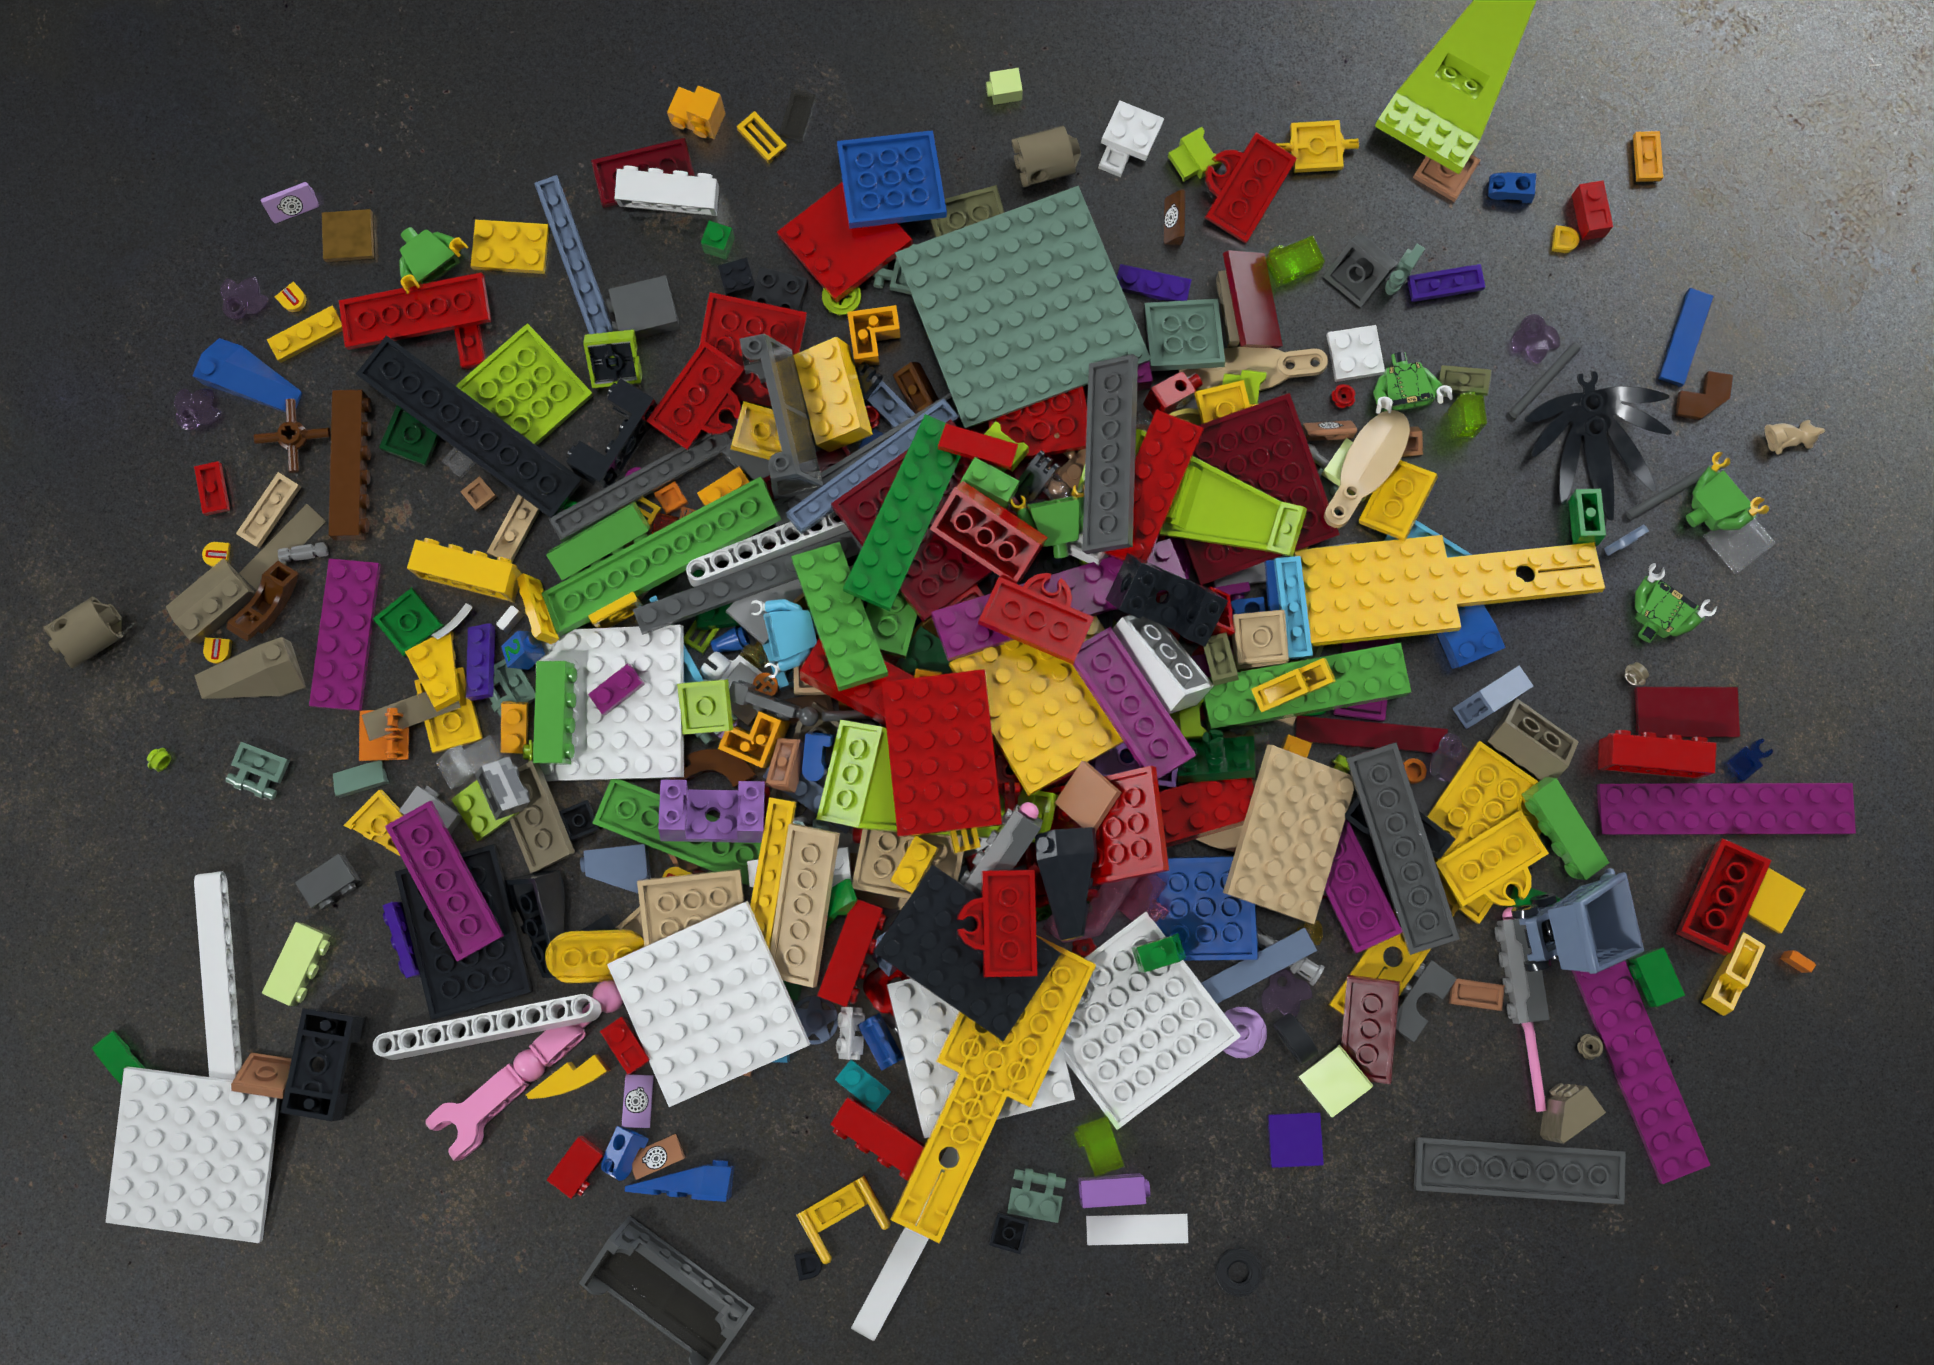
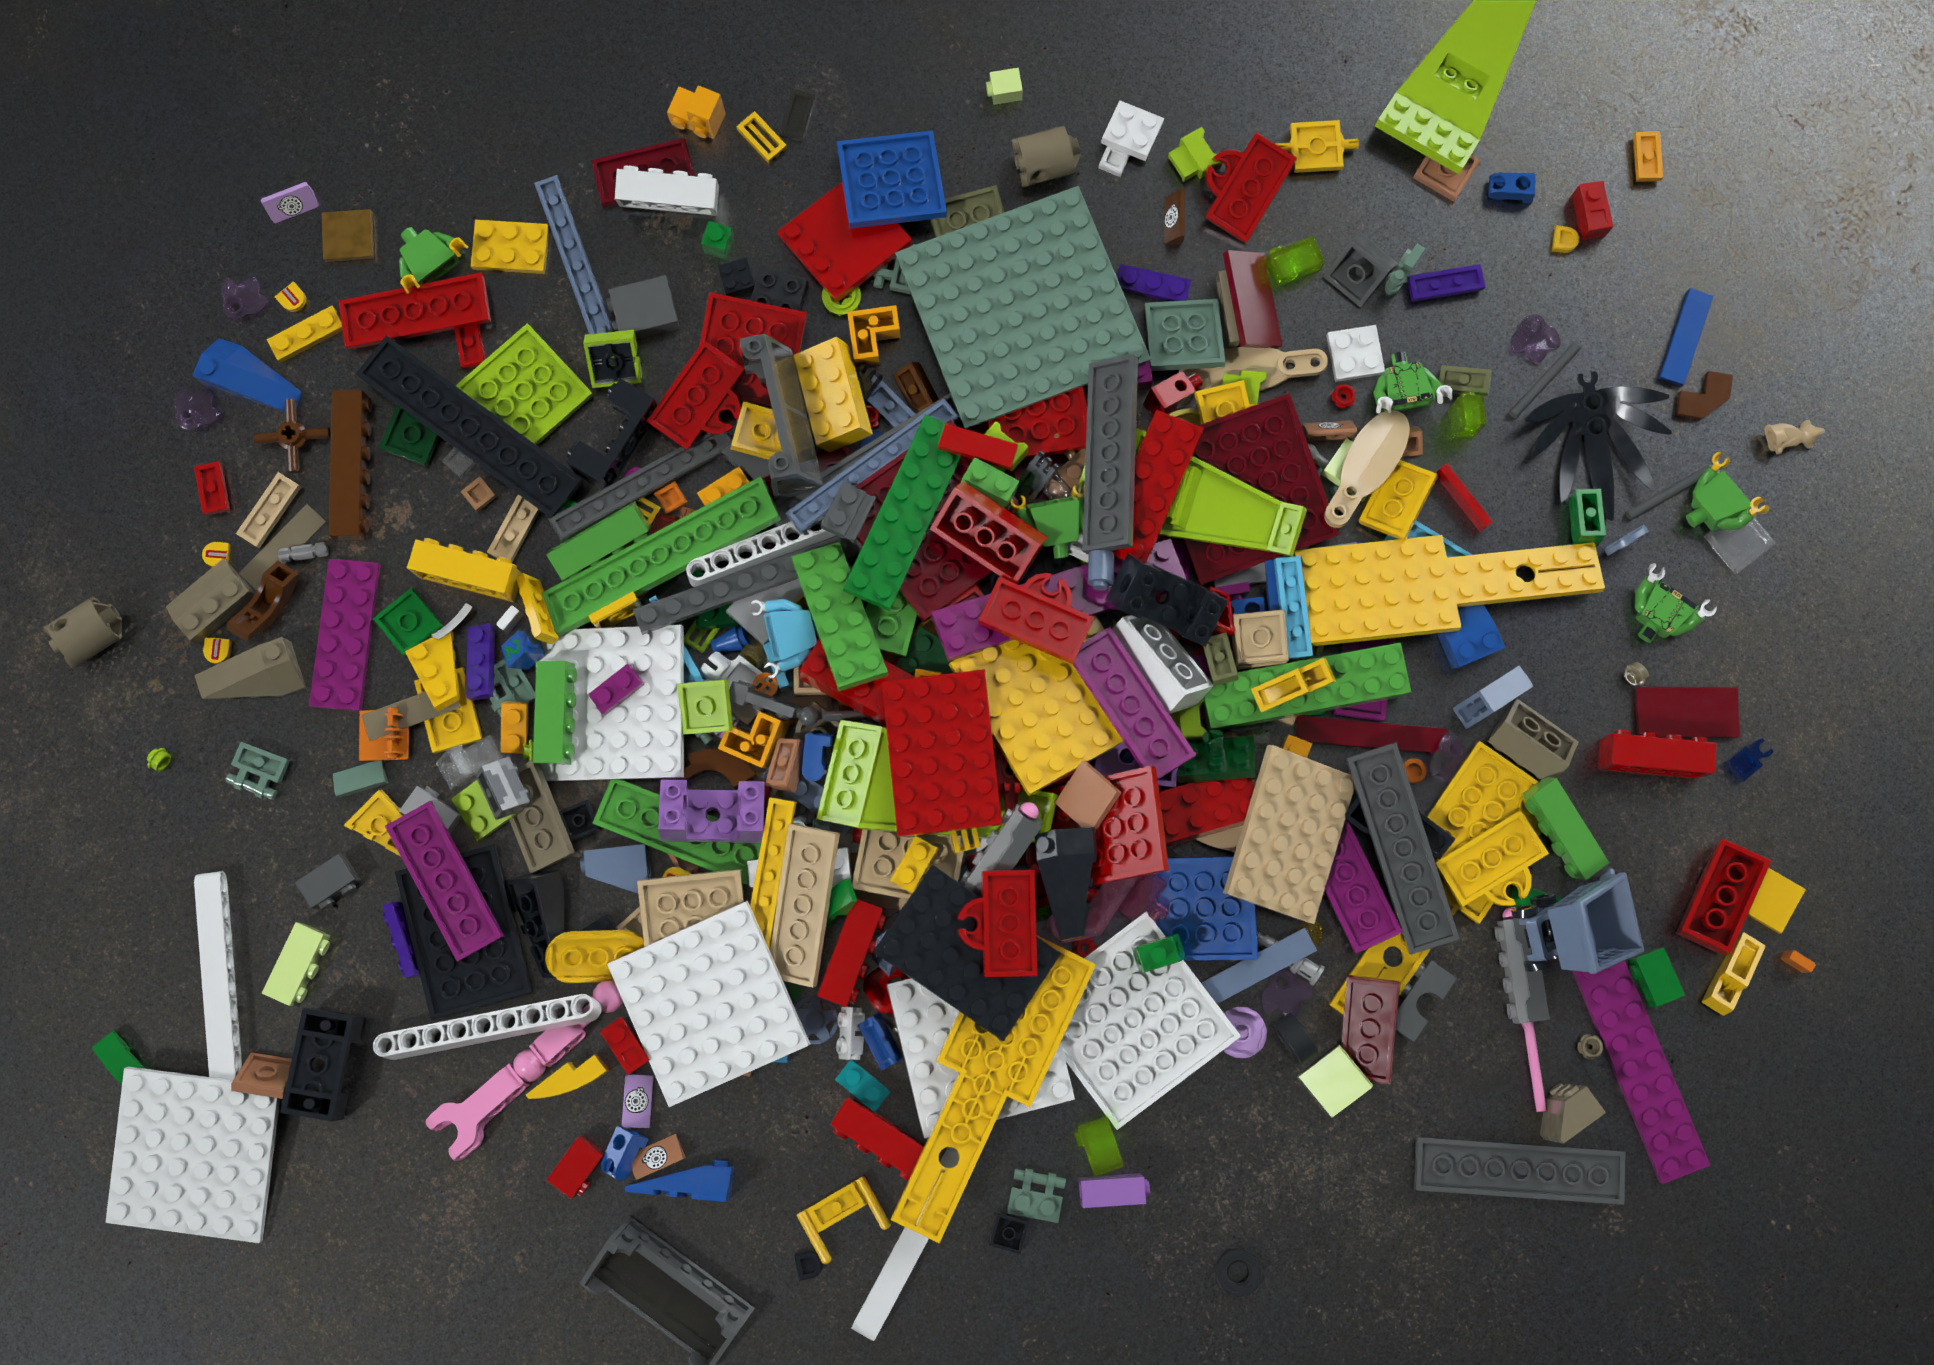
white sticker [1086,1214,1188,1245] -> none
dark purple tile [1267,1112,1324,1168] -> none
lime plate [1332,754,1350,774] -> none
nougat tile [1449,979,1505,1011] -> none
magenta plate [1597,783,1856,835] -> none
none -> dark grey plate [821,482,876,543]
none -> sand blue brick [1088,550,1114,591]
none -> red tile [1436,463,1493,532]

